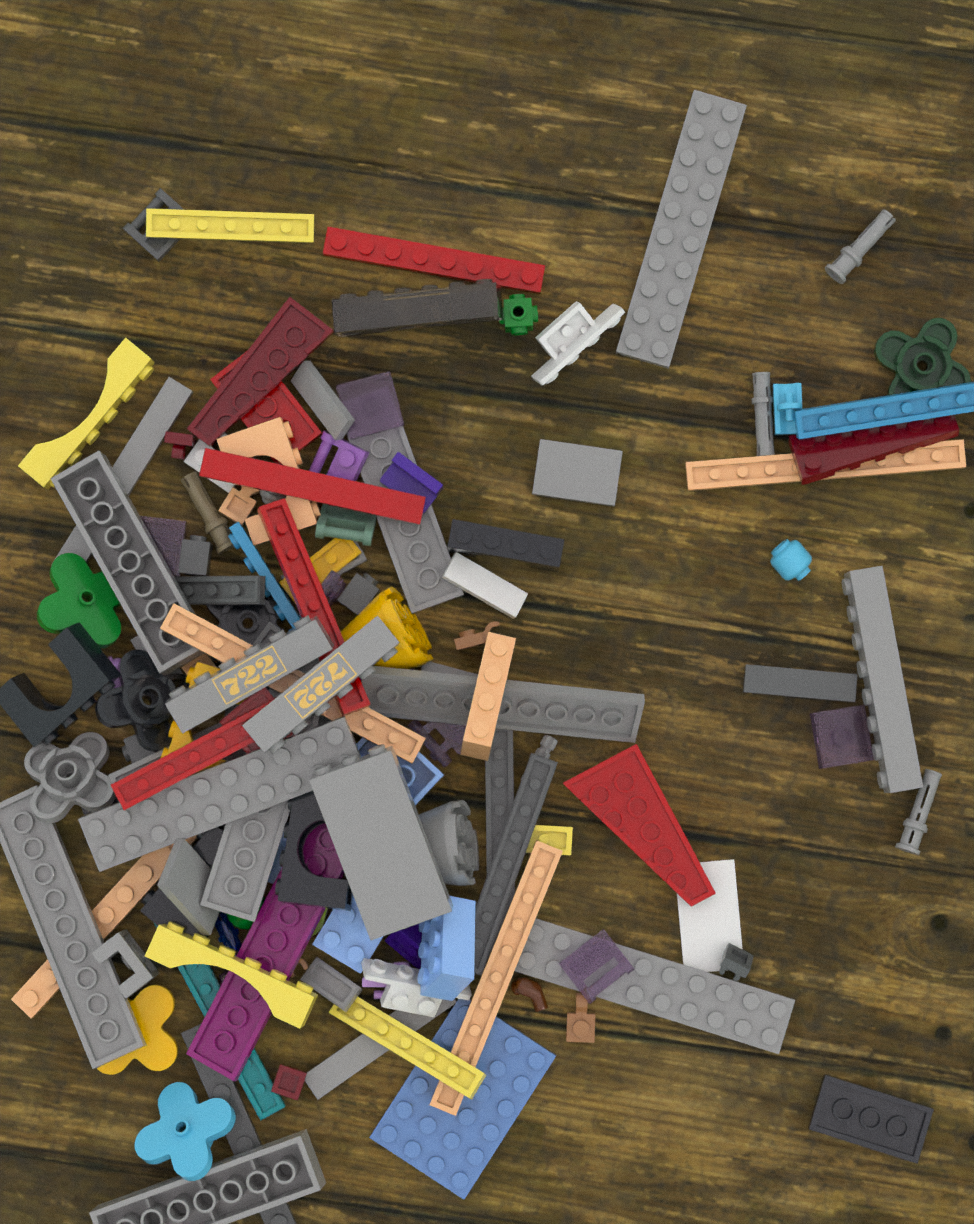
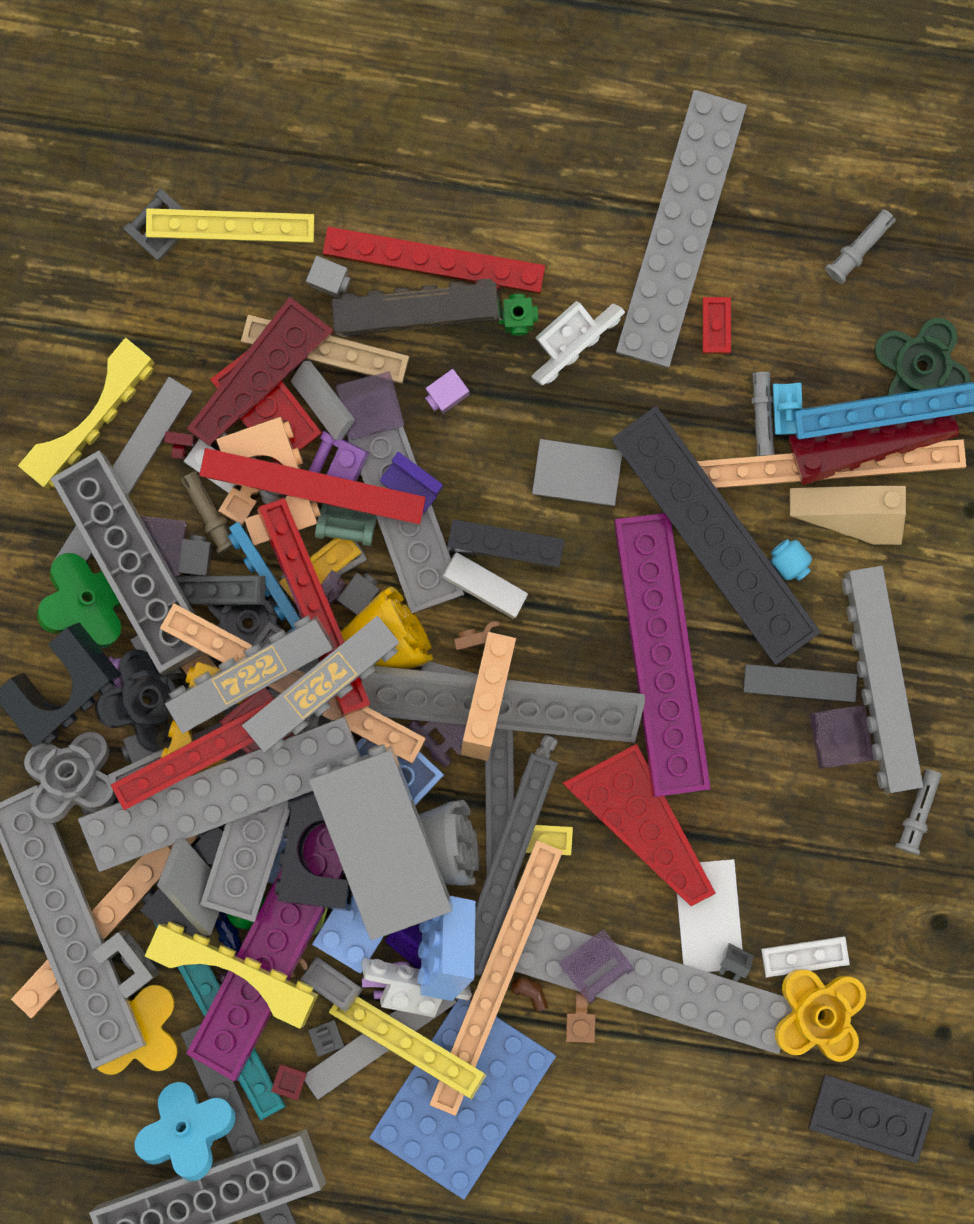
none -> tan plate [241,315,409,384]
none -> light grey brick [306,256,351,298]
none -> dark grey tile [308,1019,345,1057]
none -> lavender brick [425,369,469,414]
none -> black plate [611,406,821,665]
none -> magenta plate [614,513,711,797]
none -> red plate [702,297,731,354]
none -> white tile [761,936,850,977]
none -> yellow plant [775,969,866,1062]
none -> tan wedge [790,486,906,545]

